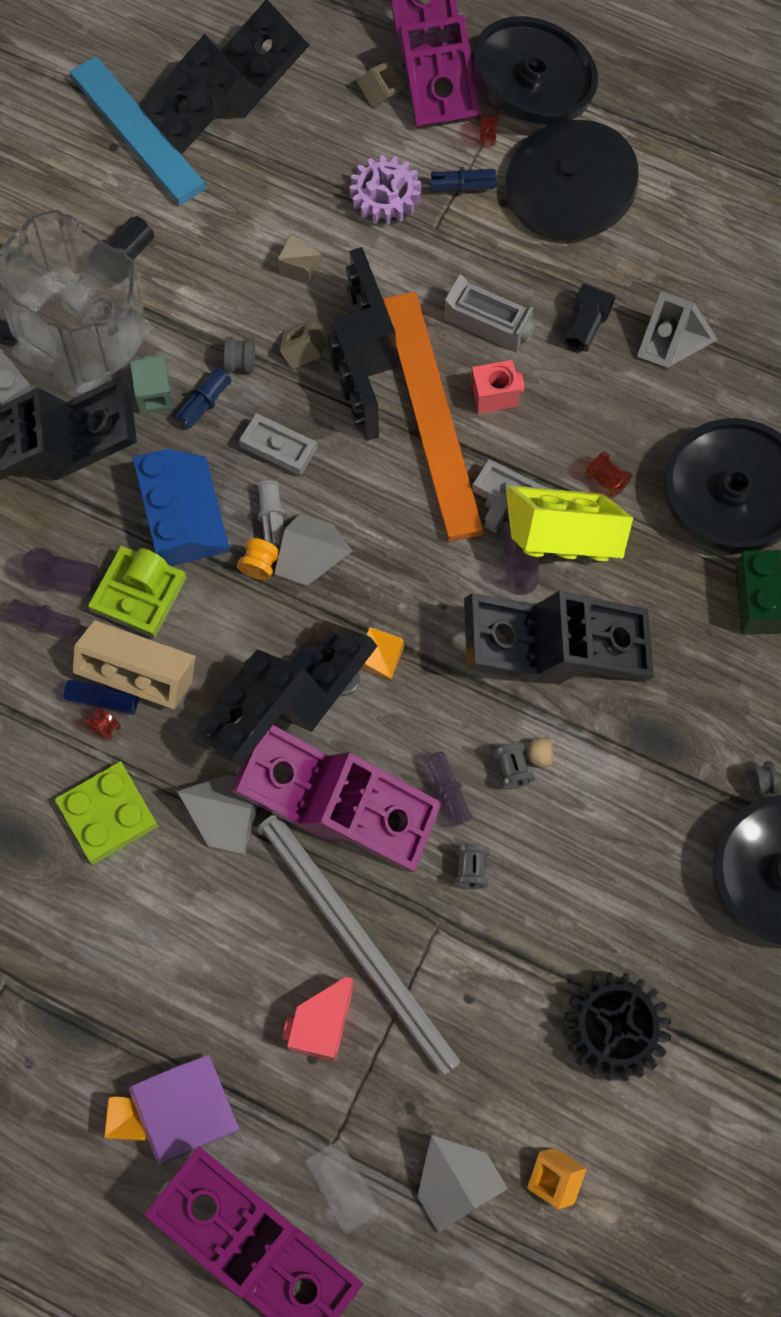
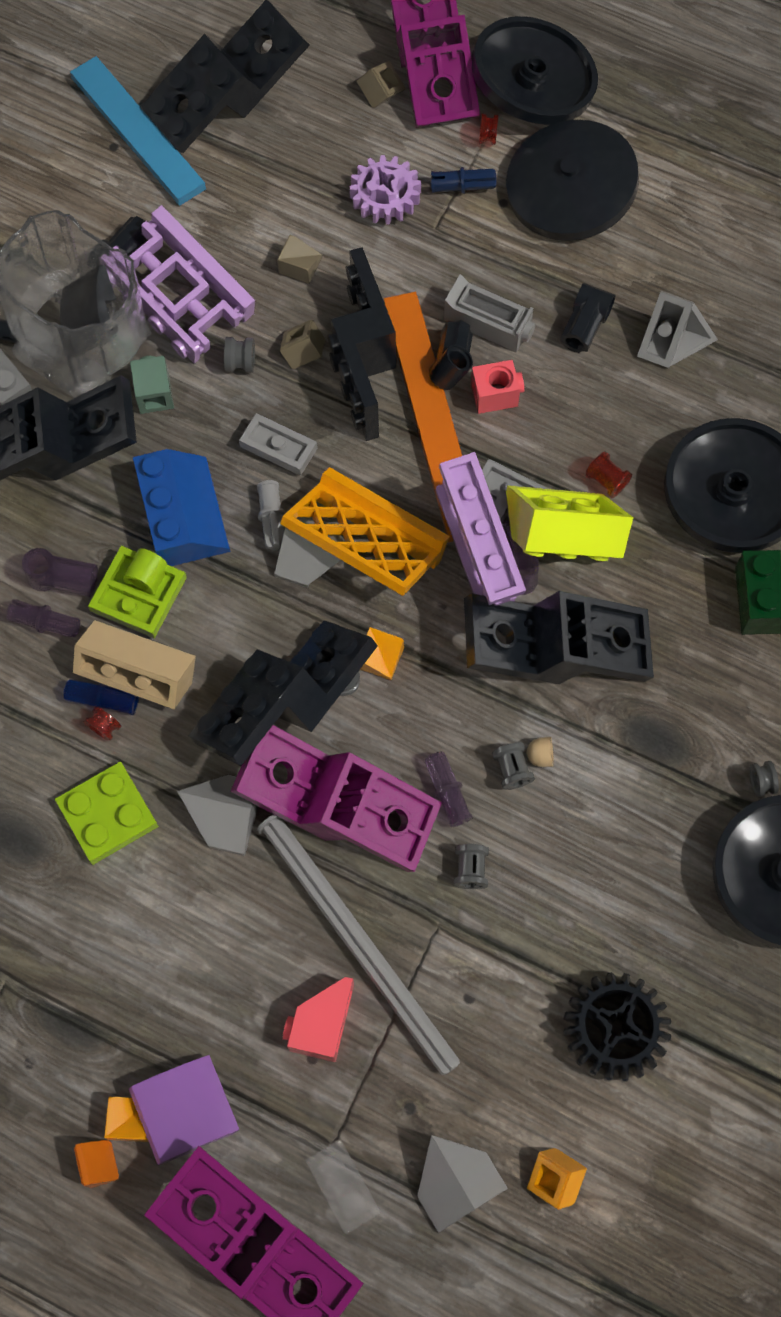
dark blue axle [175,367,232,429] -> none
light orange wheel [237,538,280,581] -> none
none -> black slope [60,265,116,357]
none -> orange slope [74,1140,119,1188]
none -> lavender fence [101,205,255,364]
none -> light orange fence [280,467,450,596]
none -> black piece [429,320,473,390]
none -> lavender fence [436,452,526,606]

